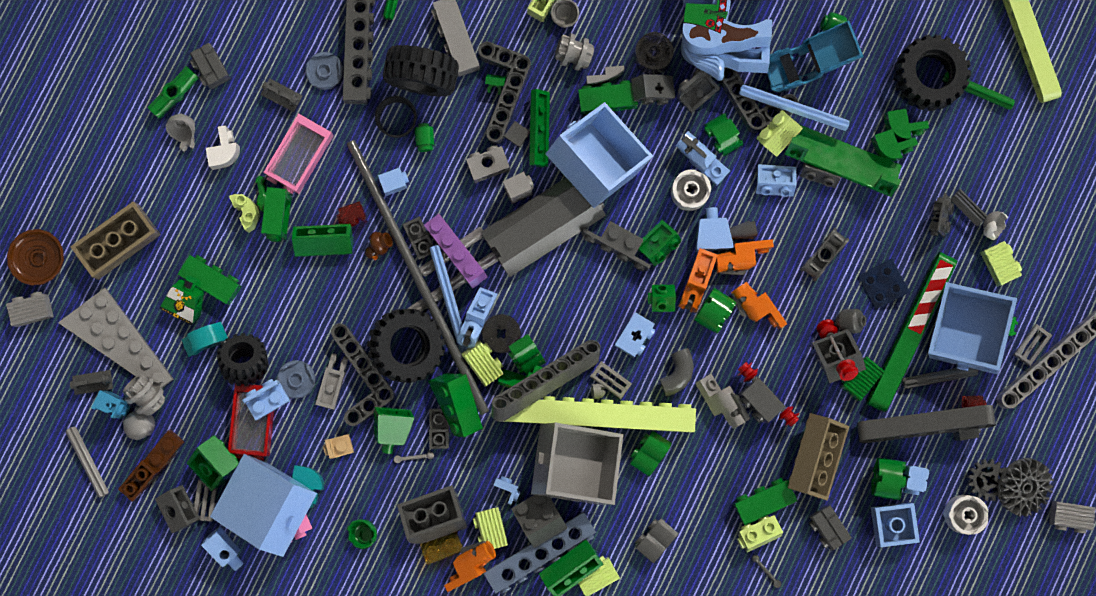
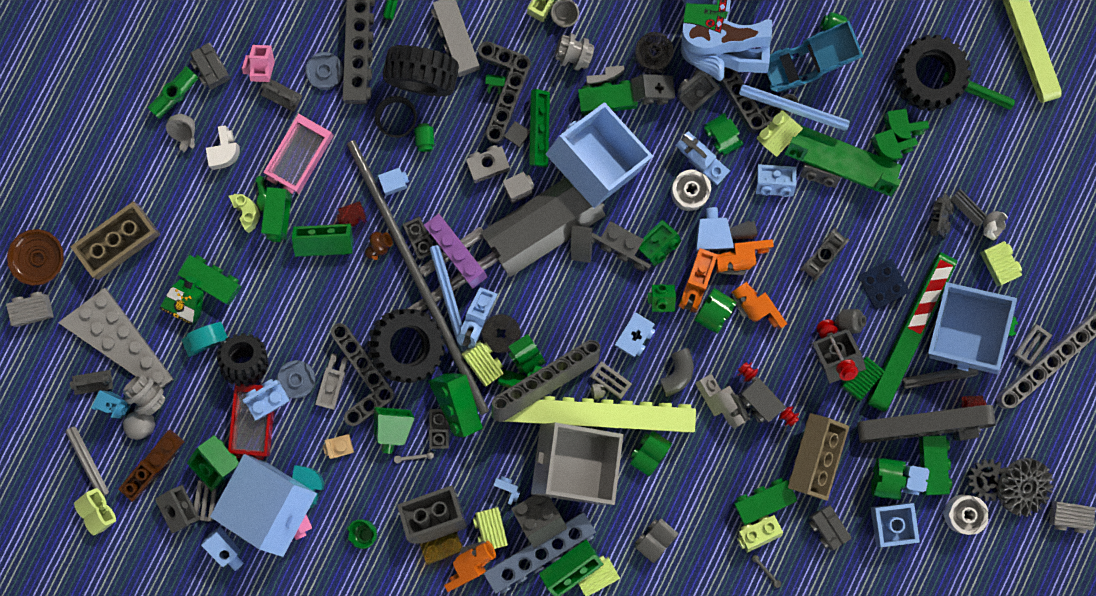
none -> yellowish green brick [74,488,116,536]
none -> bright pink brick [242,45,275,82]
none -> dark grey slope [571,225,592,263]
none -> green brick [918,435,952,495]

